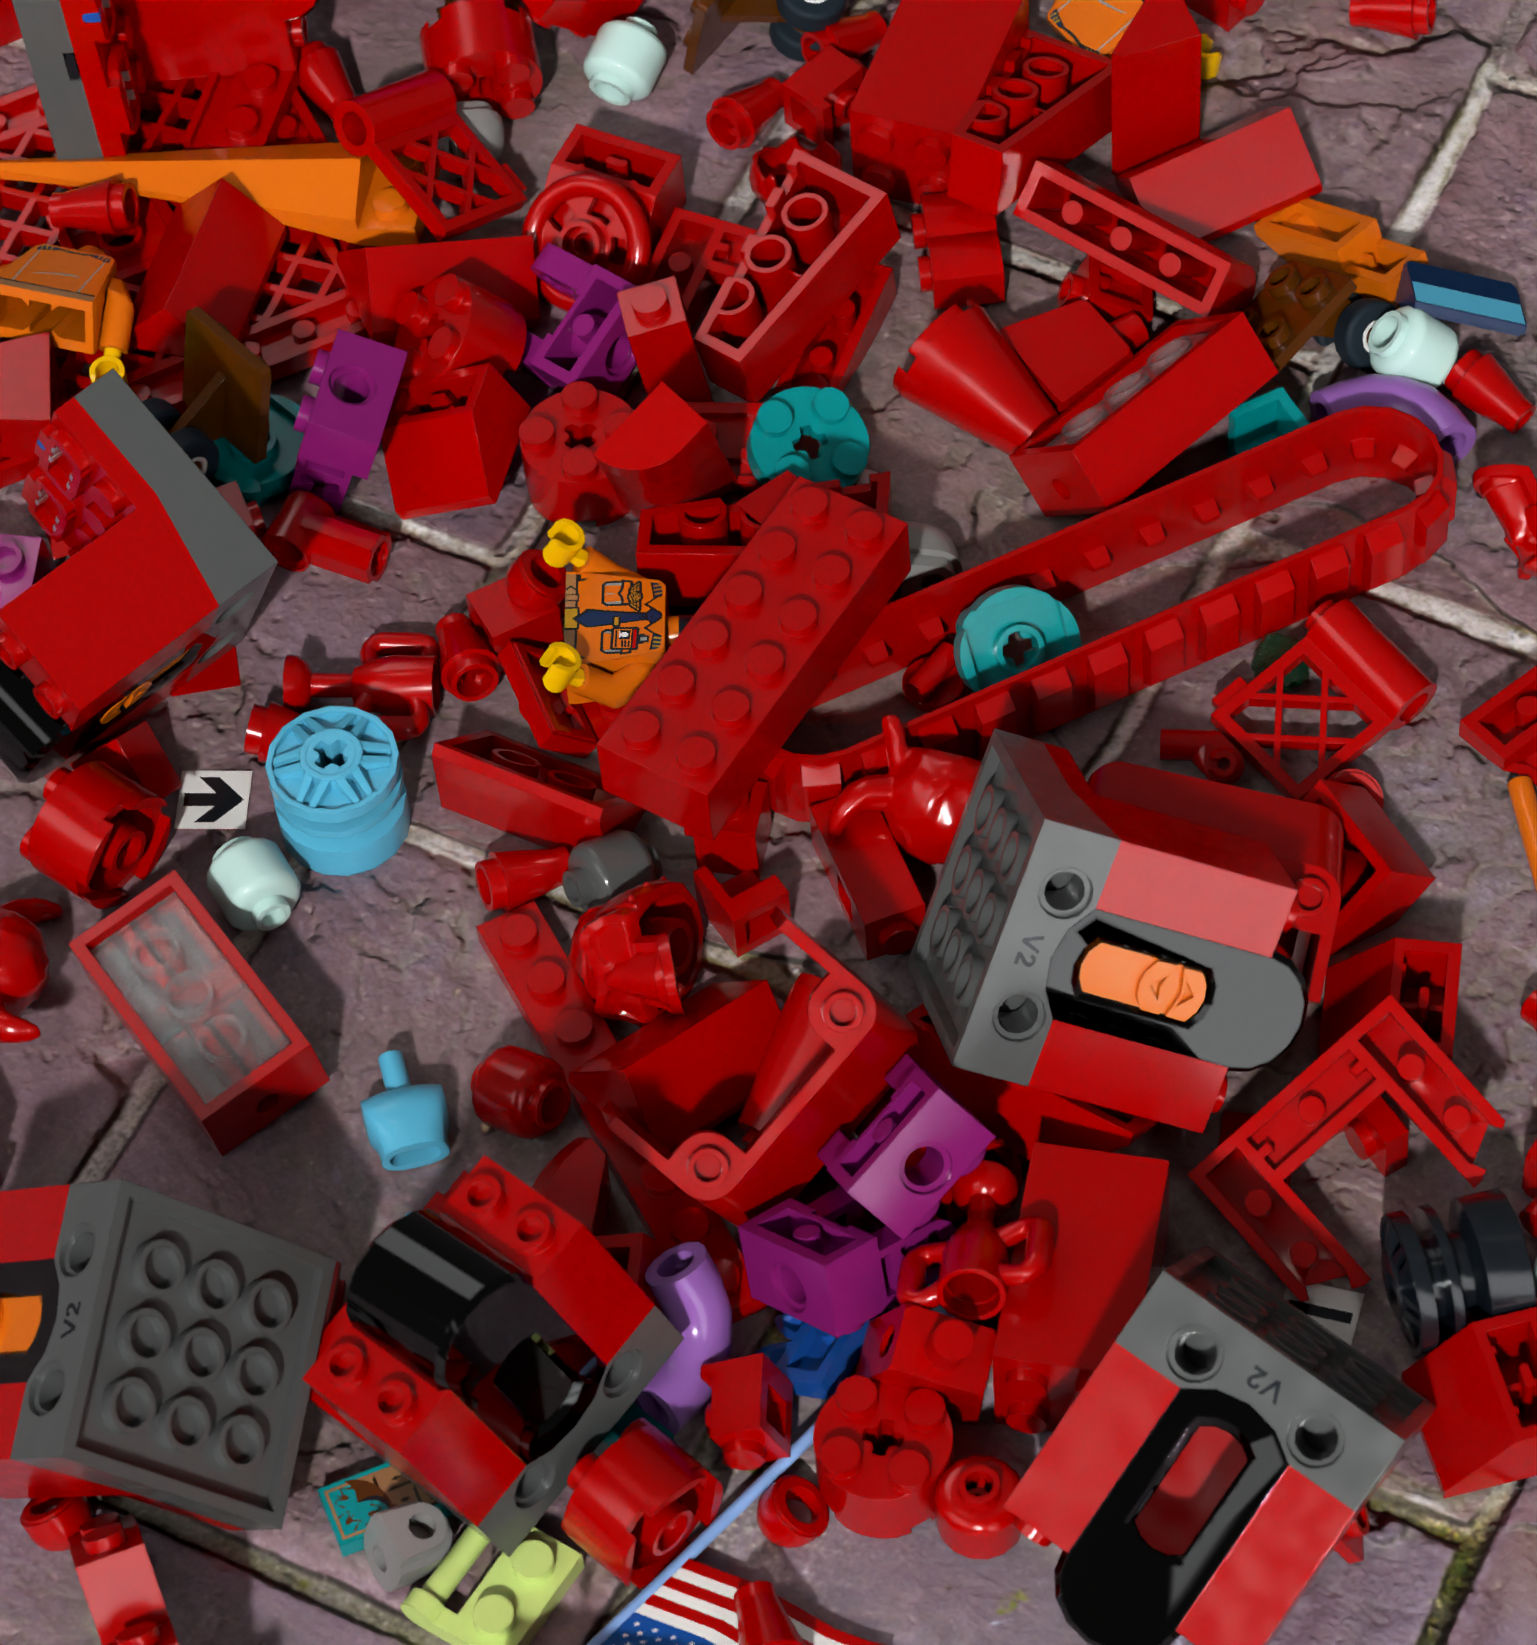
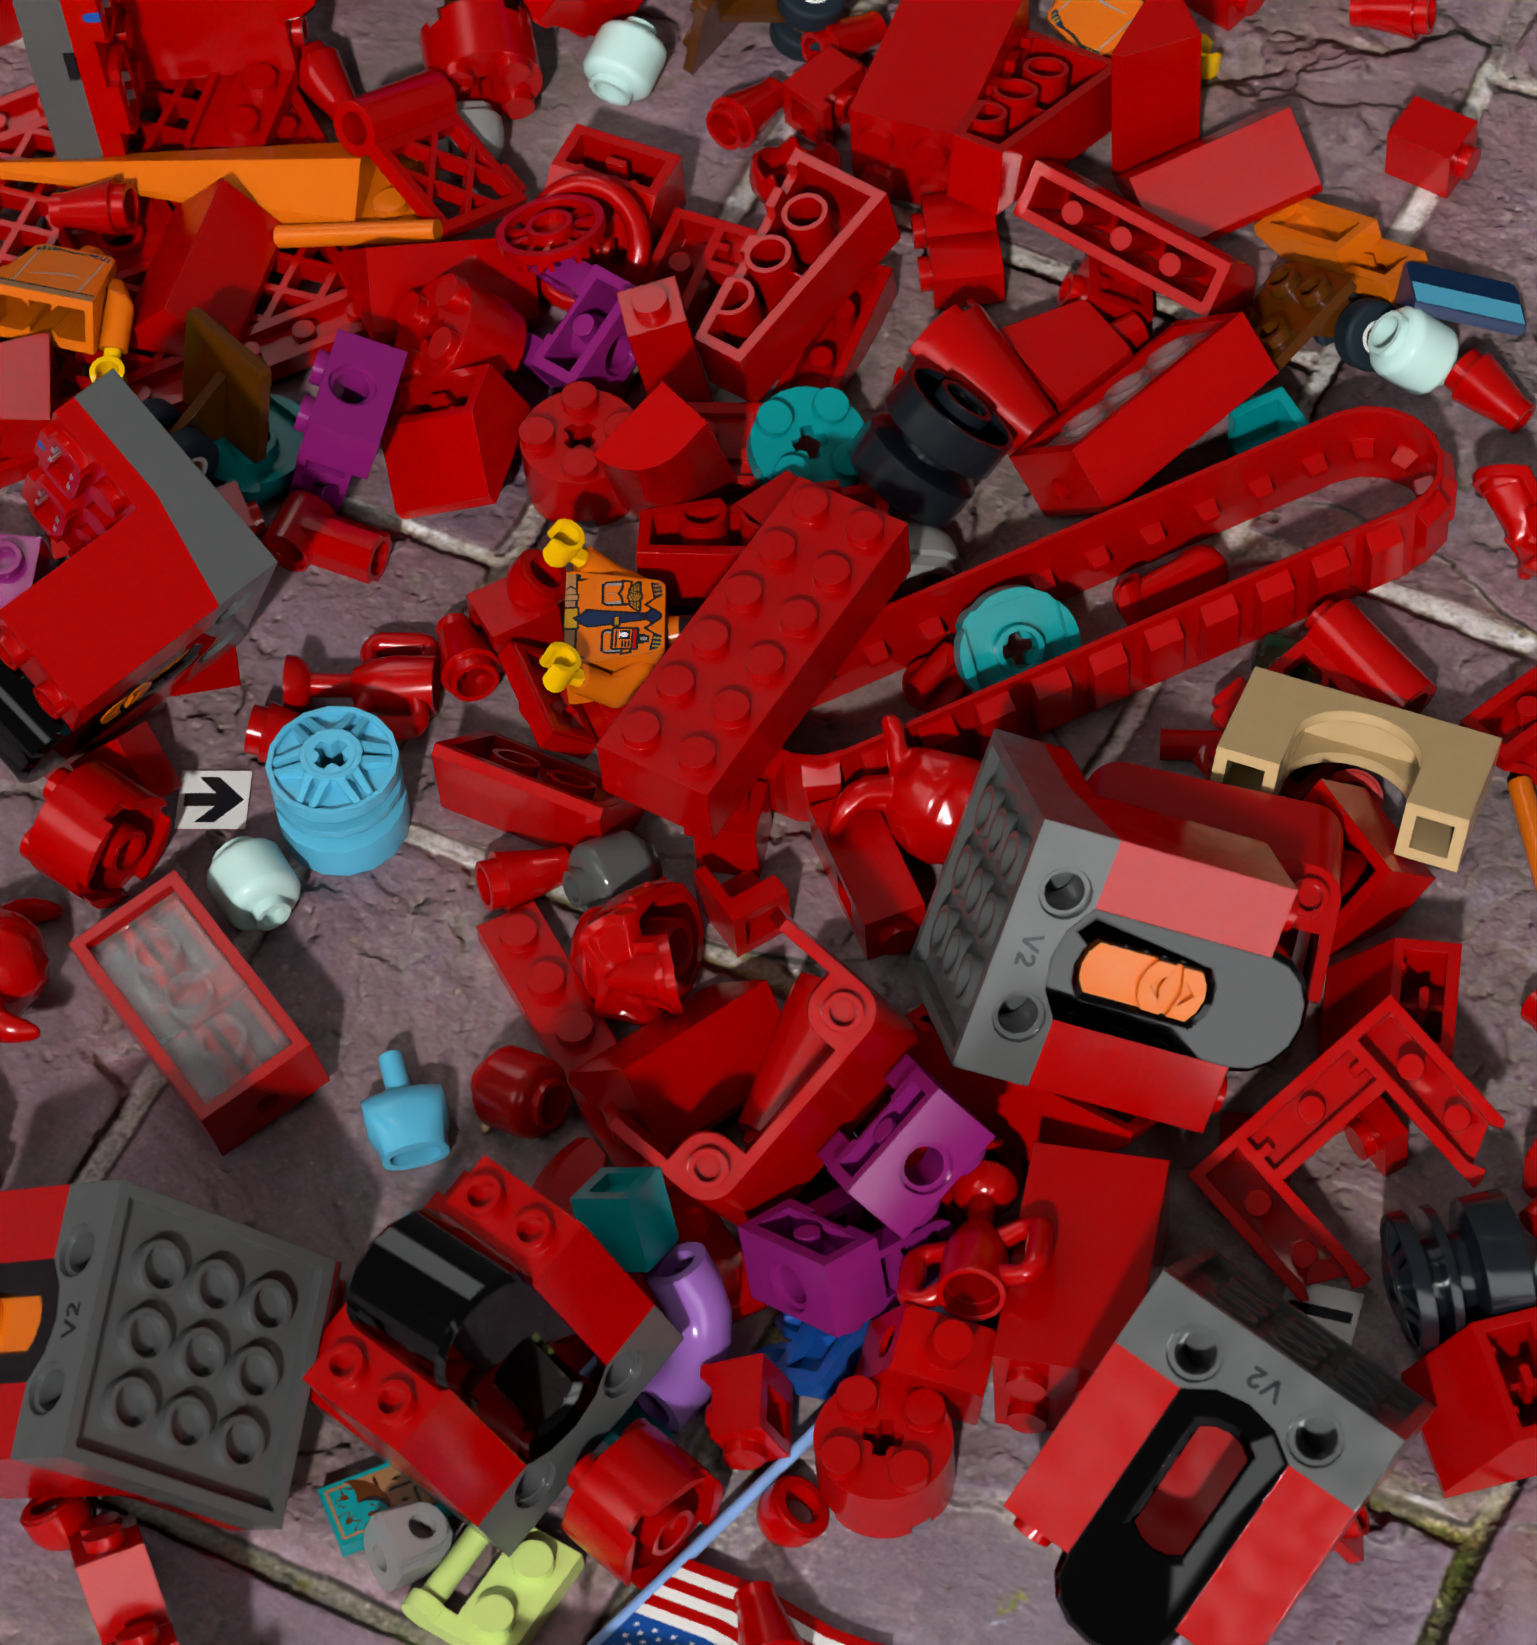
red head [934,1455,1022,1560] -> none
medium lavender cylinder [1309,374,1477,464] -> none
none -> orange bar [273,219,443,249]
none -> red wheel [495,194,607,273]
none -> teal panel [570,1167,679,1272]
none -> black wheel [847,364,1013,528]
none -> red piece [1112,545,1229,626]
none -> tan arch [1210,666,1502,873]
none -> red brick [1385,95,1481,199]

